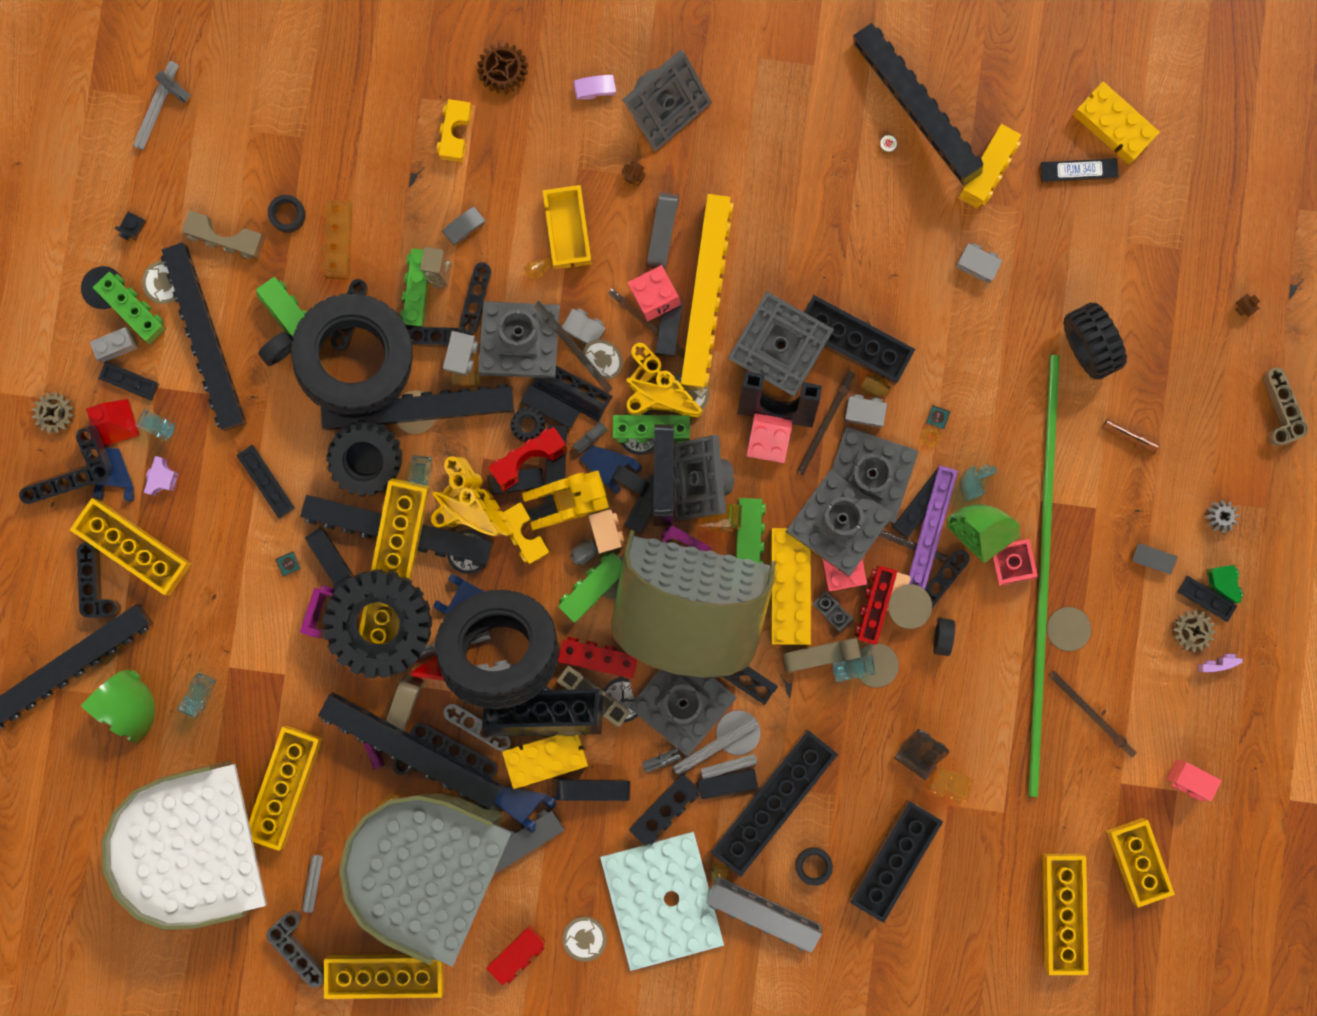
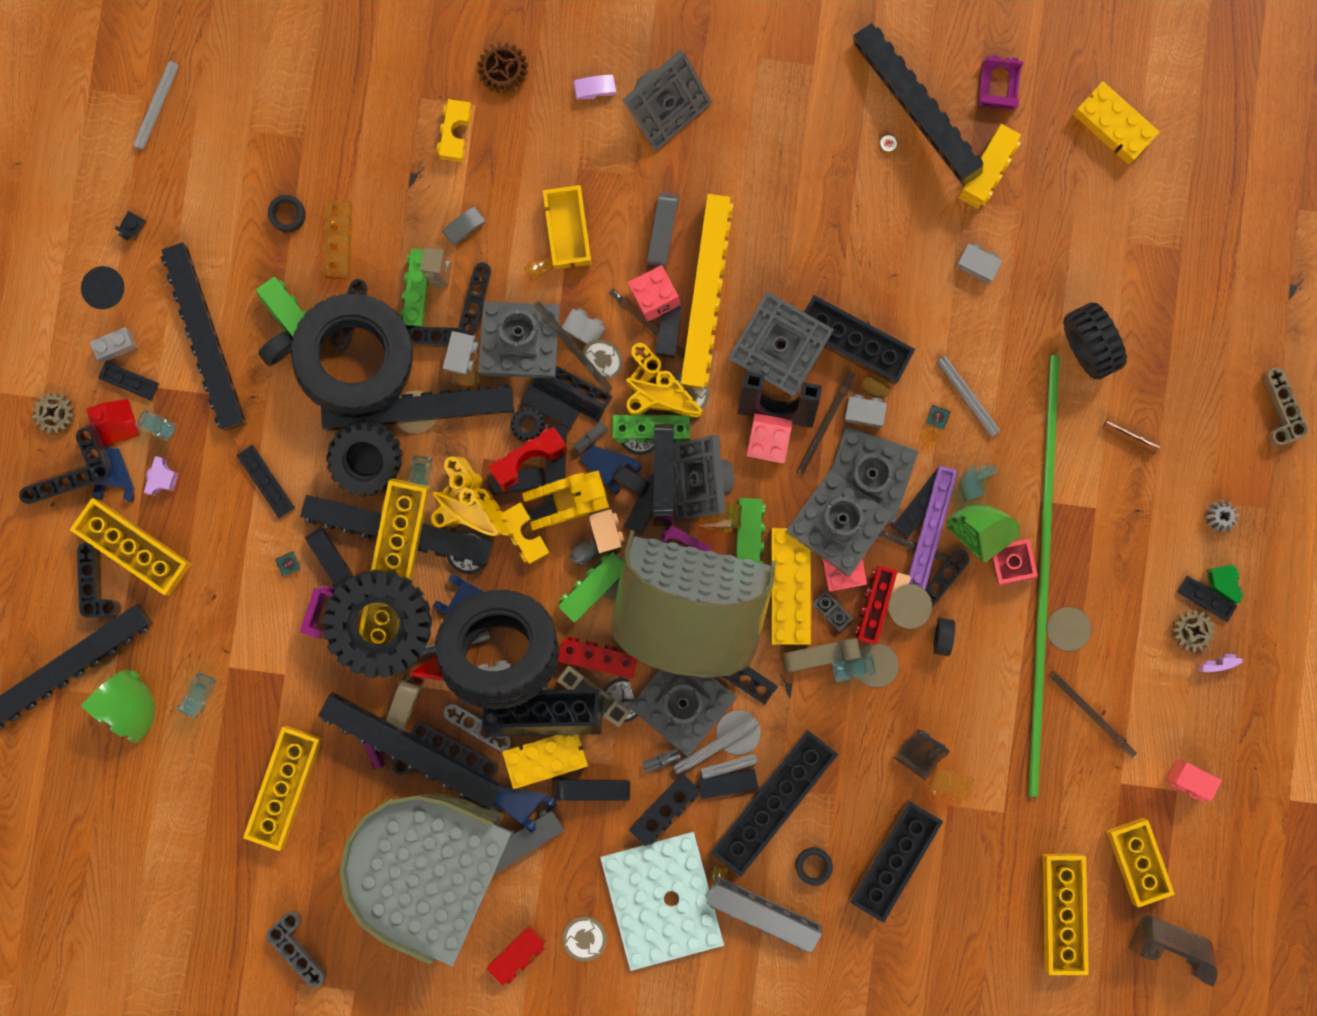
bright green brick [93,272,166,344] -> none
white piece [102,760,267,930] -> none
sticker [142,261,175,304] -> none
dark grey axle [155,71,191,104] -> none
dark tan arch [182,210,265,260] -> none
light grey axle [302,855,323,913] -> none
yellow brick [324,954,444,999] -> none
reddish brown gear [622,161,645,185] -> none
tile [1040,158,1118,182] -> none
dark grey slope [1132,543,1178,575] -> none
reddish brown gear [1235,293,1260,317] -> none
none -> light grey axle [937,356,1000,437]
none -> magenta panel [978,55,1024,111]
none -> clear smoke windscreen [1129,915,1218,987]

